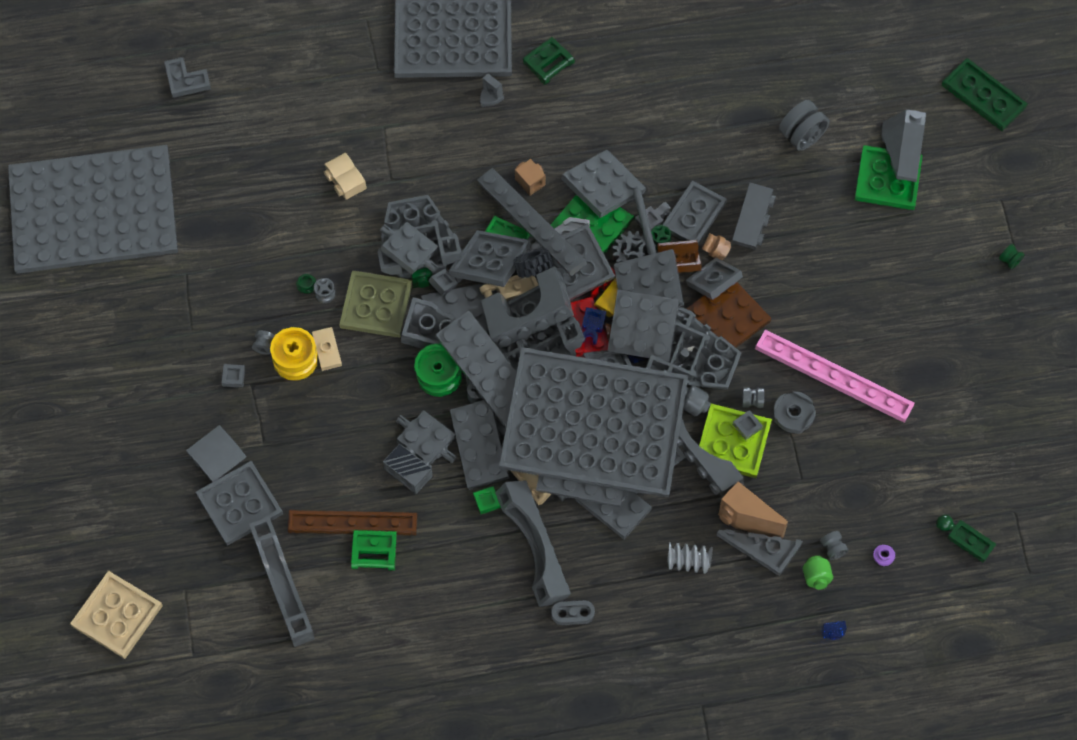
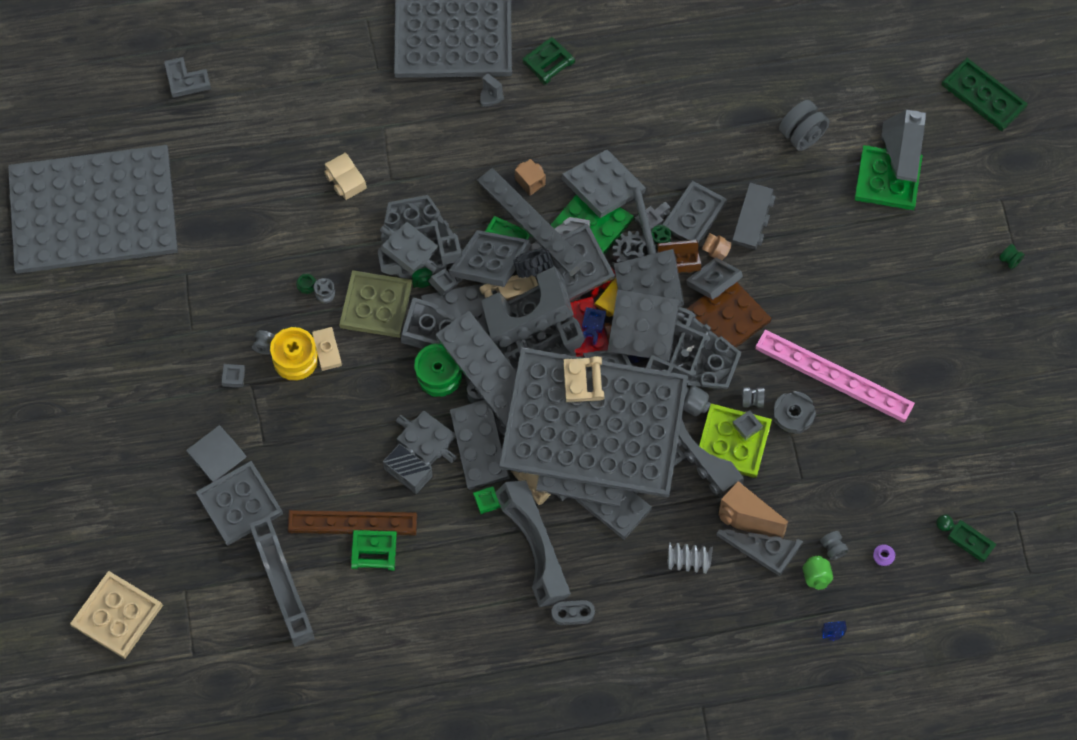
none -> tan plate [563,356,604,402]

